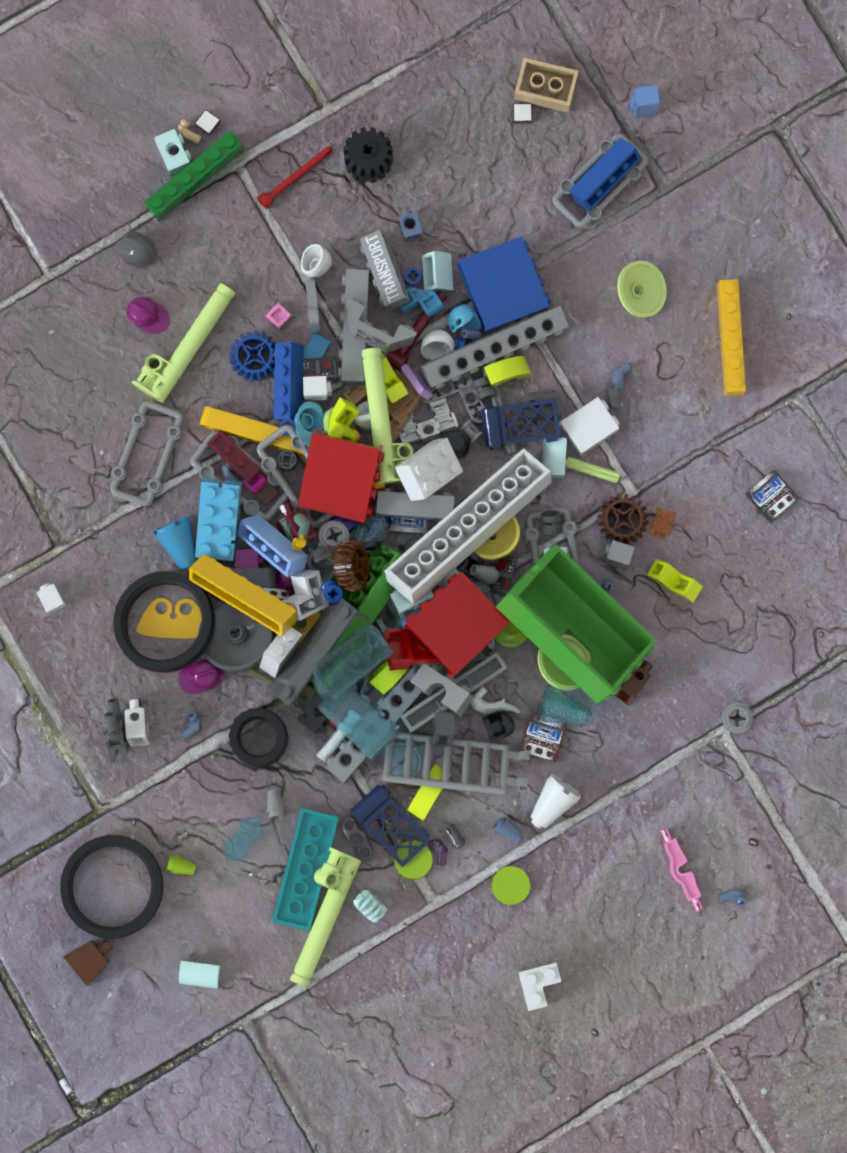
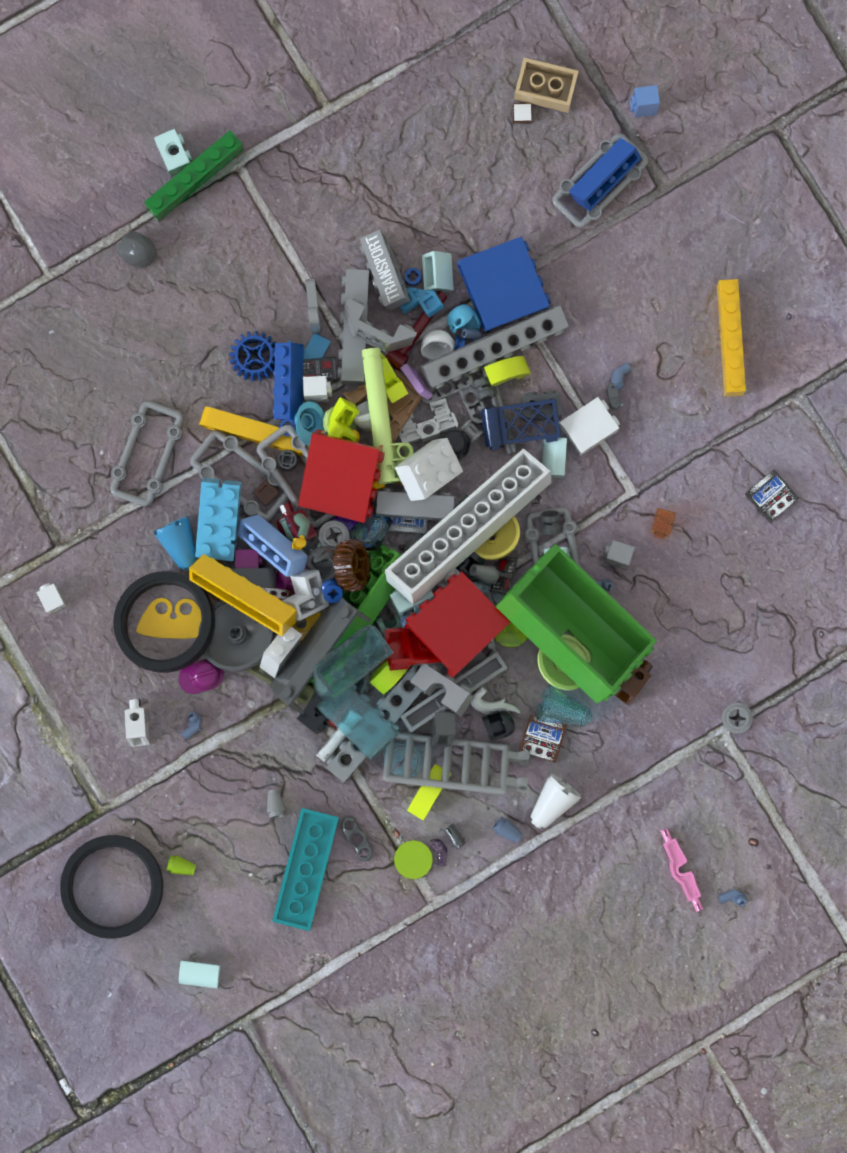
reddish brown torso [64,939,113,986] -> none
dark grey connector [104,698,128,764] -> none
magenta piece [127,297,169,334] -> none
yellowish green piece [132,283,236,403] -> none
tan arm [178,119,201,144] -> none
white tile [194,109,221,136] -> none
dark red tile [207,430,261,484] -> none
sand blue arm [222,463,242,482] -> none
clear light blue tile [224,817,263,862] -> none
black tyre [228,708,289,768] -> none
dark pink tile [242,472,268,495] -> none
red piece [257,147,332,209] -> none
bright pink tile [266,302,292,330] -> none
yellowish green piece [290,847,361,987] -> none
white hat [301,244,332,277] -> none
black wheel [343,127,393,183] -> none
dark blue piece [350,784,431,867] -> none
light aqua gear [353,890,387,922] -> none
sand blue brick [398,211,423,242] -> none
lime tile [492,866,530,905] -> none
white brick [518,962,562,1011] -> none
yellowish green axle [565,457,620,483] -> none
reddish brown gear [597,494,649,545] -> none
yellowish green dish [617,261,667,318] -> none
neon yellow brick [647,559,703,603] -> none

